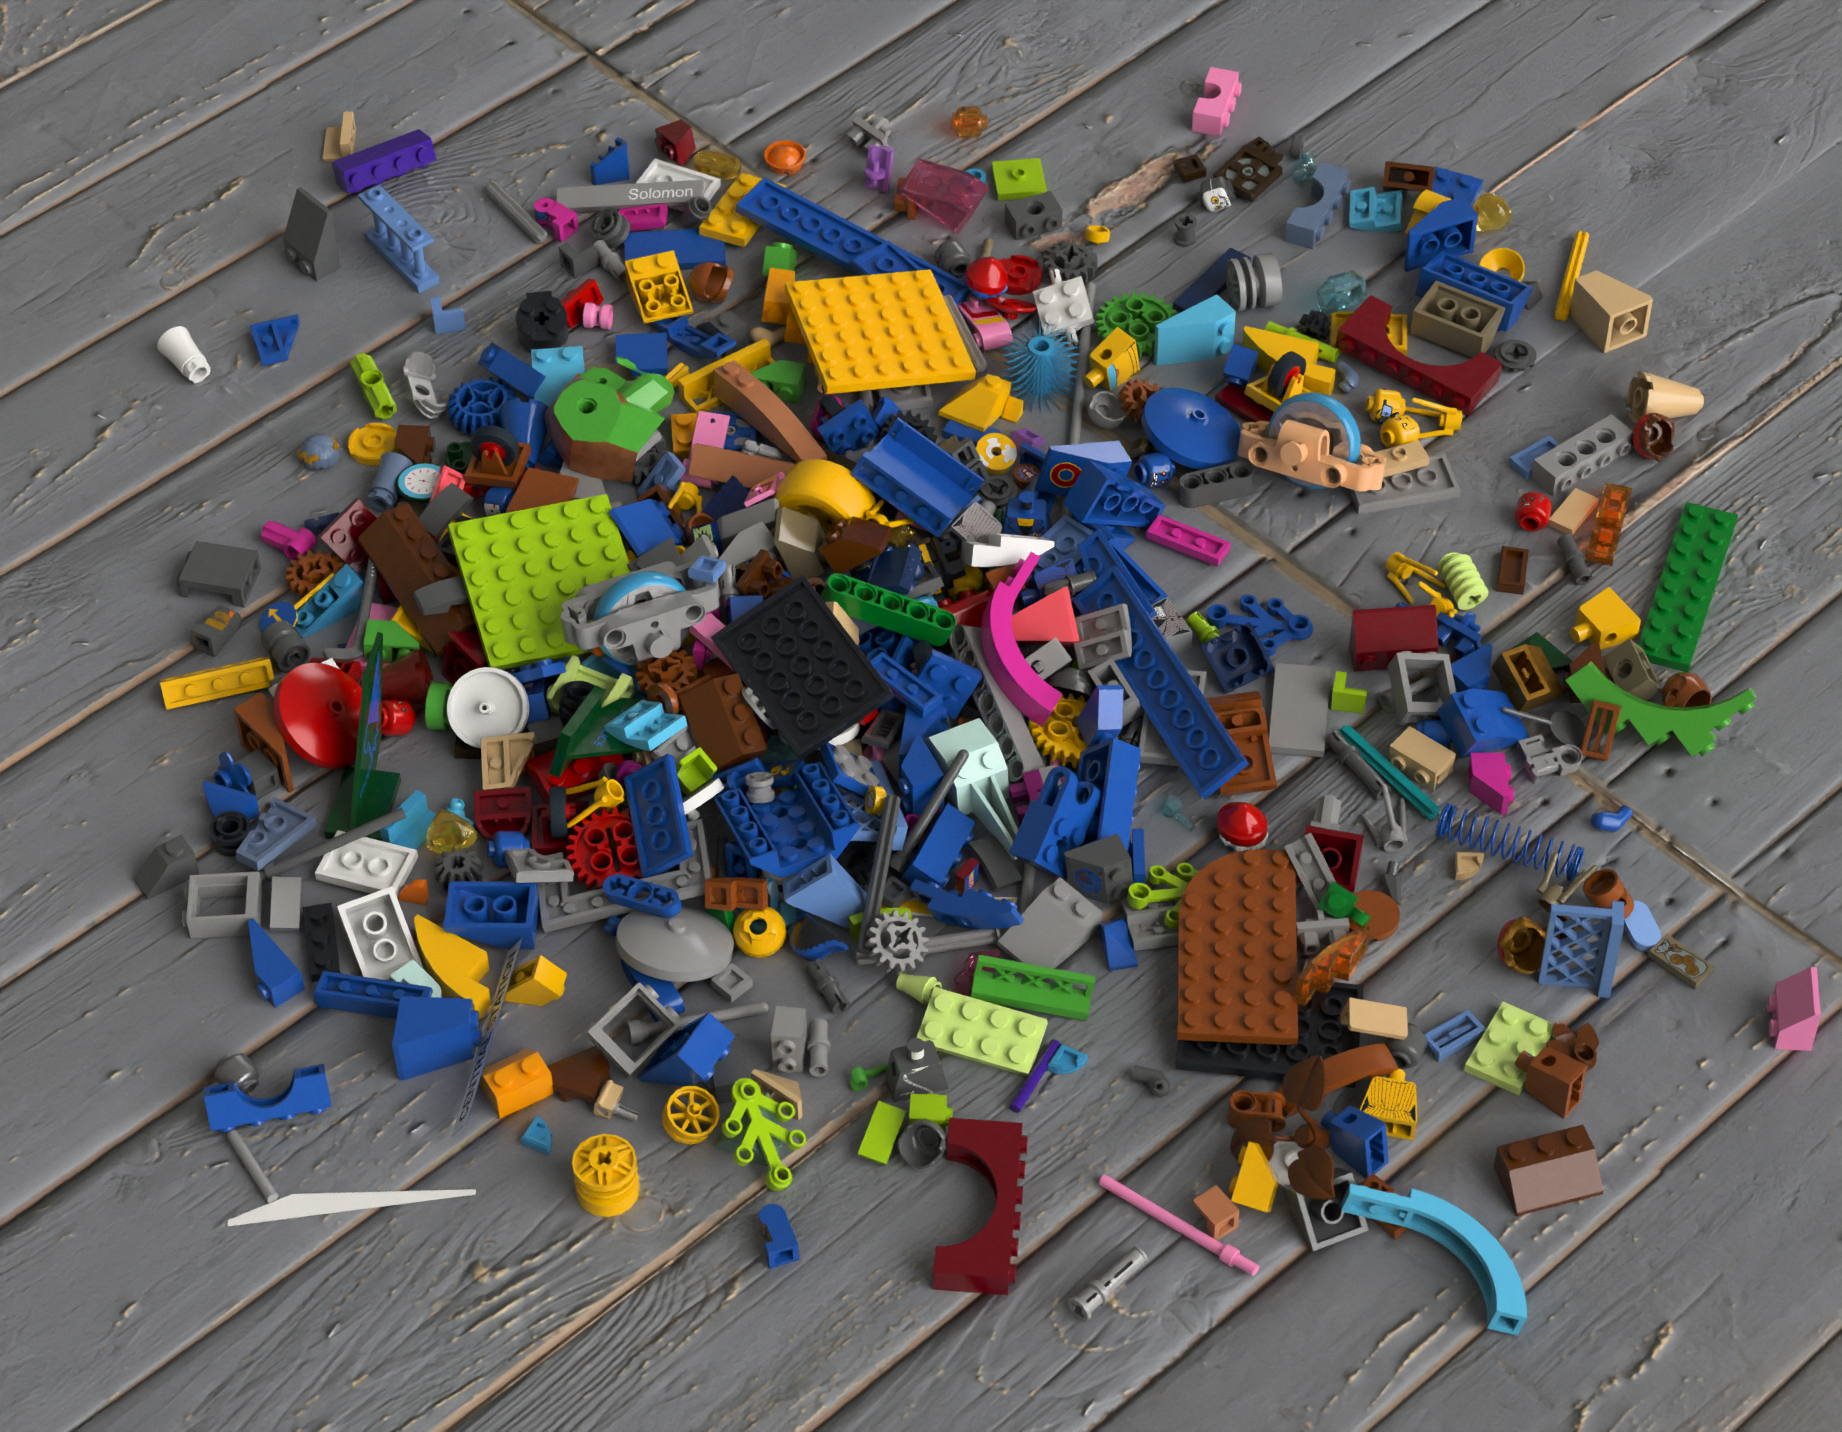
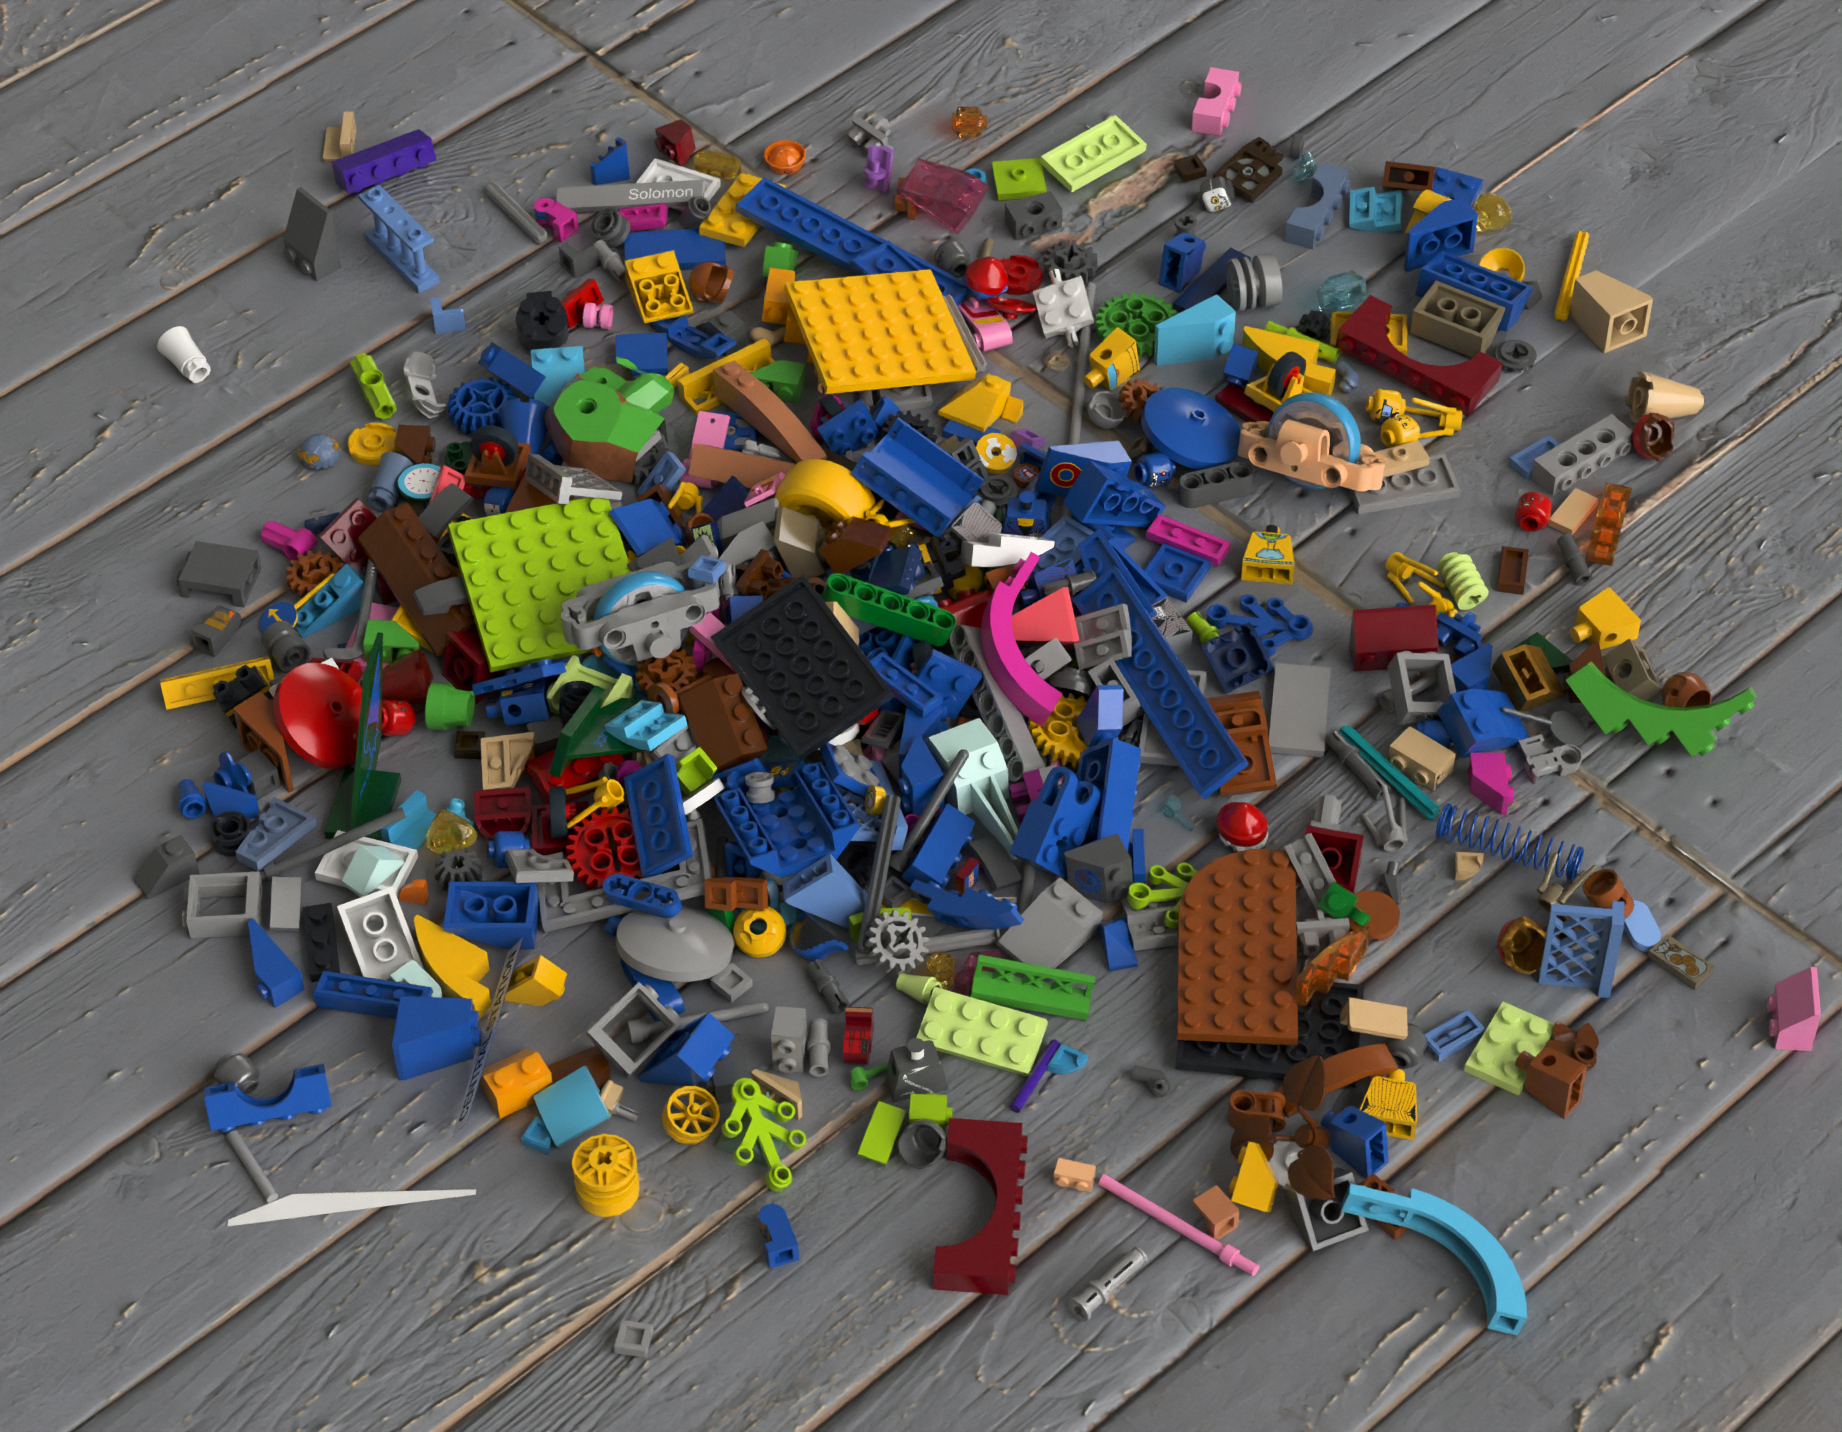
blue wing [250,314,300,366] -> none
white piece [447,667,529,748] -> none
light orange plate [671,413,697,458] -> none
dark azure piece [1001,319,1080,412] -> none
yellow tile [1085,225,1110,244] -> none
lime panel [1331,671,1367,714] -> none
slope [1494,1125,1603,1216] -> none
dark orange tile [1581,699,1622,761] -> none
blue arm [1590,805,1633,832] -> none
green plate [1638,502,1738,672] -> none
none -> blue cone [178,779,207,819]
none -> black hips [213,665,274,729]
none -> light aqua slope [342,845,404,897]
none -> light grey fence [524,453,622,504]
none -> medium azure slope [533,1065,611,1148]
none -> light grey plate [614,1320,653,1358]
none -> leg [843,1006,874,1064]
none -> clear yellow wheel [926,952,956,989]
none -> yellowish green plate [1040,115,1147,193]
none -> light nougat piece [1054,1158,1096,1192]
none -> blue tile [1143,543,1211,603]
none -> blue torso [1158,233,1206,293]
none -> yellow torso [1241,525,1294,585]

